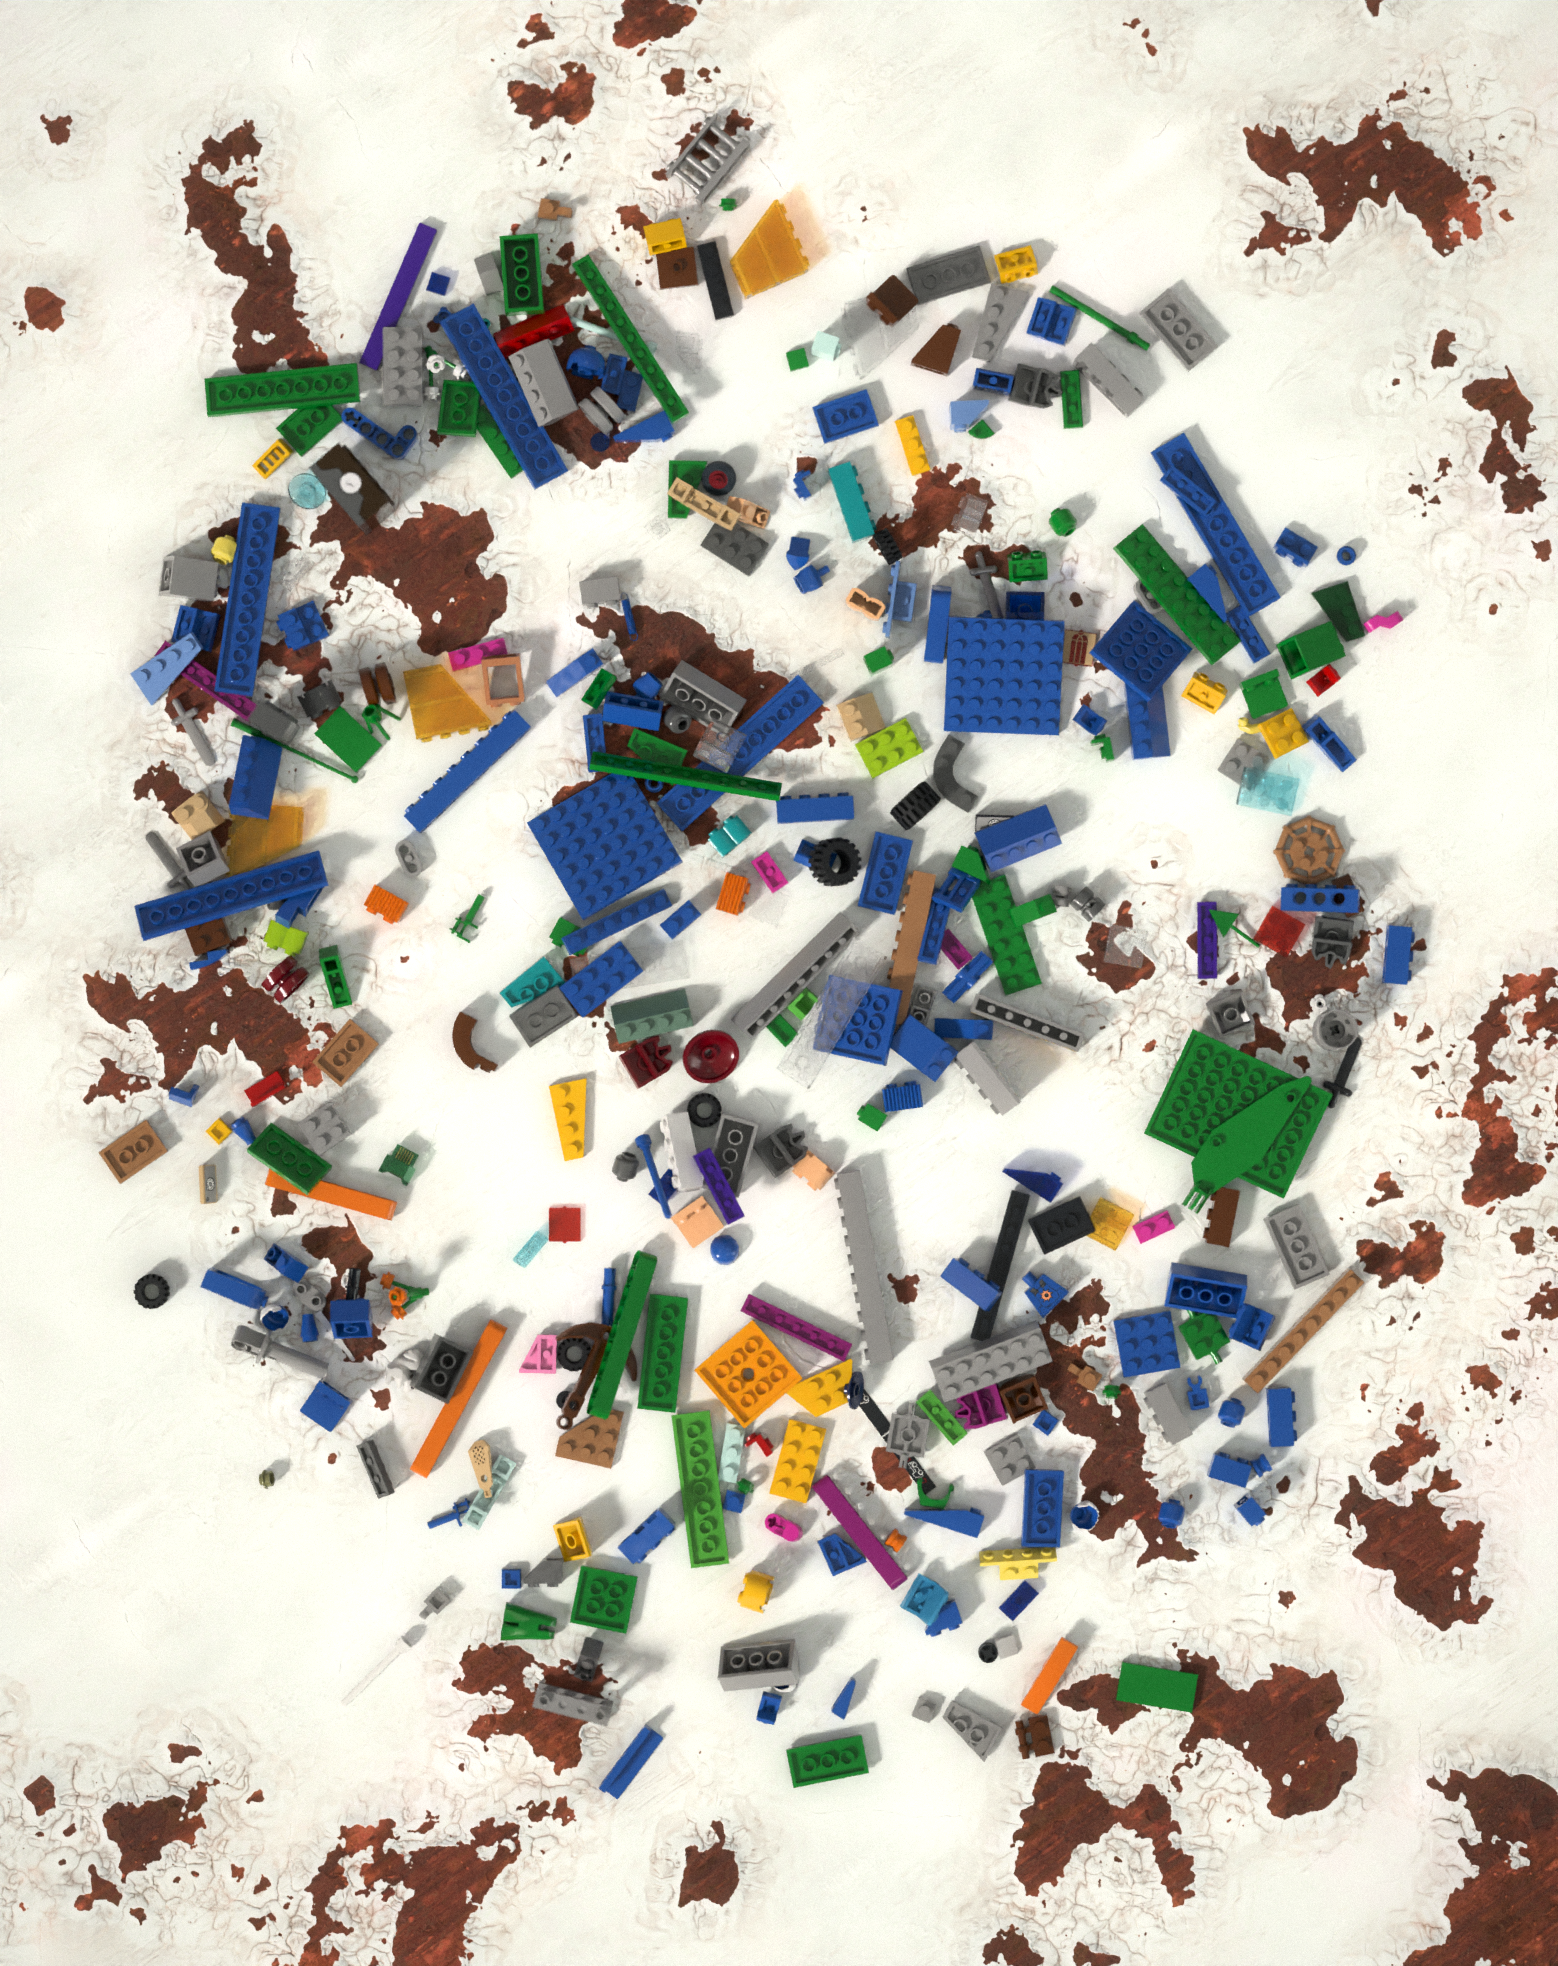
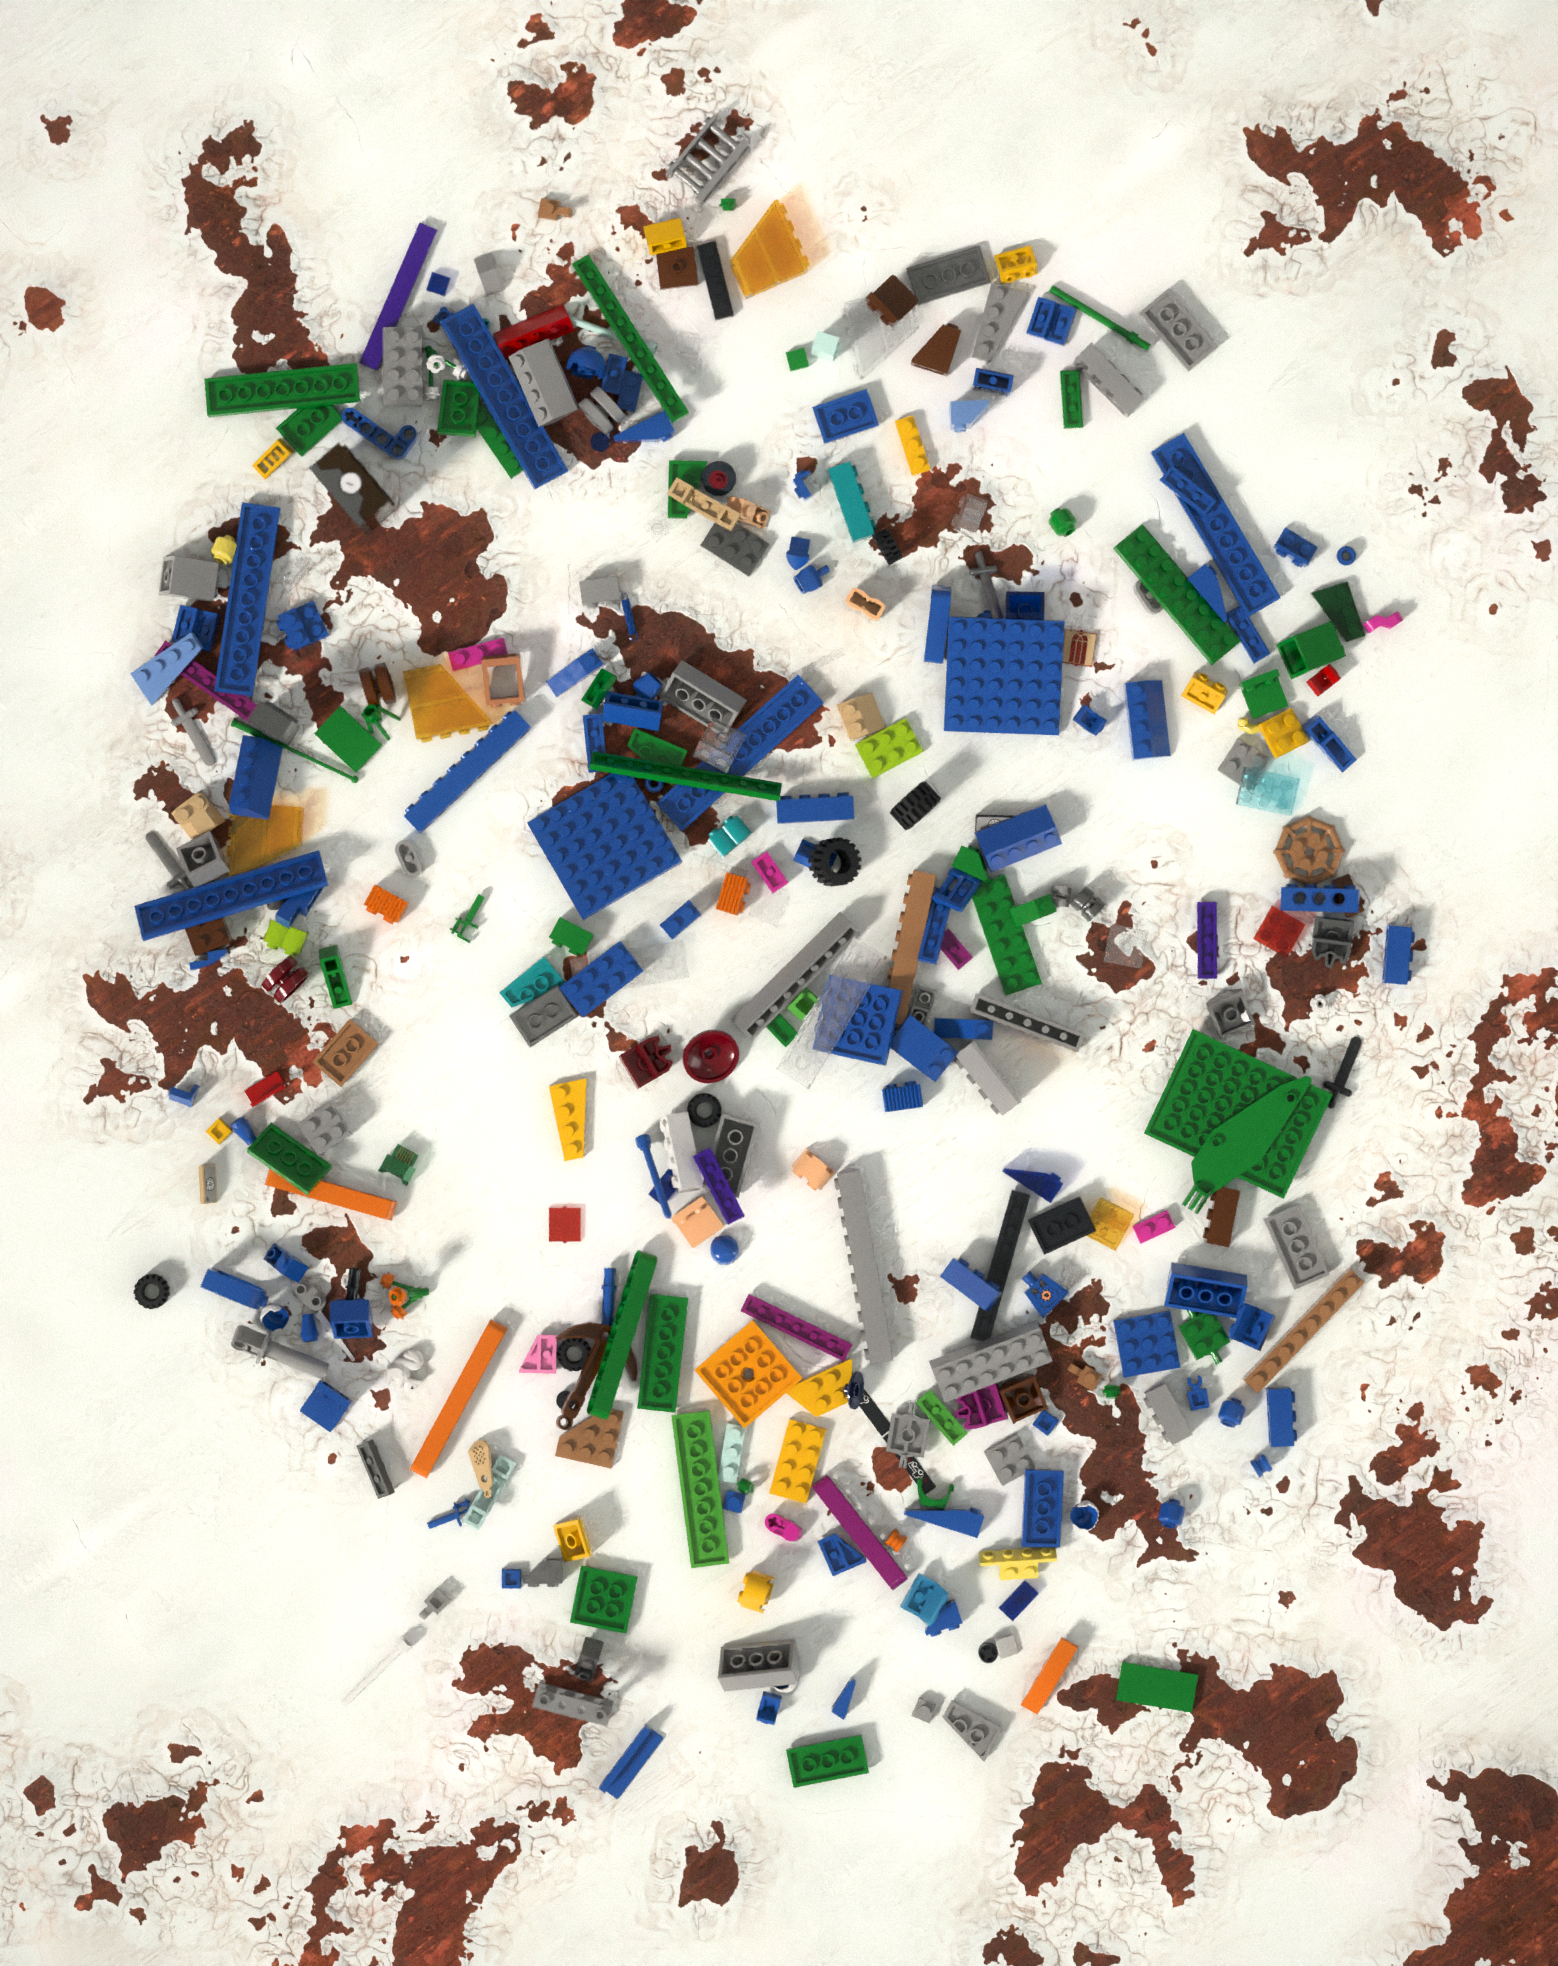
medium nougat plate [98,1120,168,1184] -> none
olive plate [259,1470,275,1489] -> none
clear light blue dish [288,473,326,509] -> none
dark grey brick [297,680,342,720] -> none
dark grey brick [410,1334,473,1404] -> none
reddish brown arch [452,1012,498,1073] -> none
green brick [499,233,545,316] -> none
green piece [500,1602,557,1641] -> none
clear light blue slope [513,1230,548,1268] -> none
blue plate [561,889,672,955] -> none
sand green slope [611,989,694,1044] -> none
dark grey head [612,1152,639,1182] -> none
blue wedge [617,1506,675,1564] -> none
dark grey head [663,705,692,734] -> none
red bracket [744,1432,774,1457] -> none
dark grey plate [753,1123,808,1178] -> none
green brick [857,1103,887,1132] -> none
blue plate [858,832,913,915] -> none
green brick [863,646,894,676] -> none
medium blue bracket [882,560,917,639] -> none
dark grey plate [933,734,978,813] -> none
blue piece [942,951,993,1004] -> none
green tile [968,419,995,439] -> none
green bracket [1007,550,1048,583] -> none
dark grey plate [1008,363,1063,409] -> none
reddish brown plate [1015,1714,1054,1759] -> none
blue plate [1089,600,1192,702] -> none
green bracket [1090,734,1114,763] -> none
blue brick [1207,1451,1252,1488] -> none
green piece [1208,909,1260,947] -> none
blue brick [1233,1493,1266,1527] -> none
light grey wheel [1312,1009,1358,1051] -> none

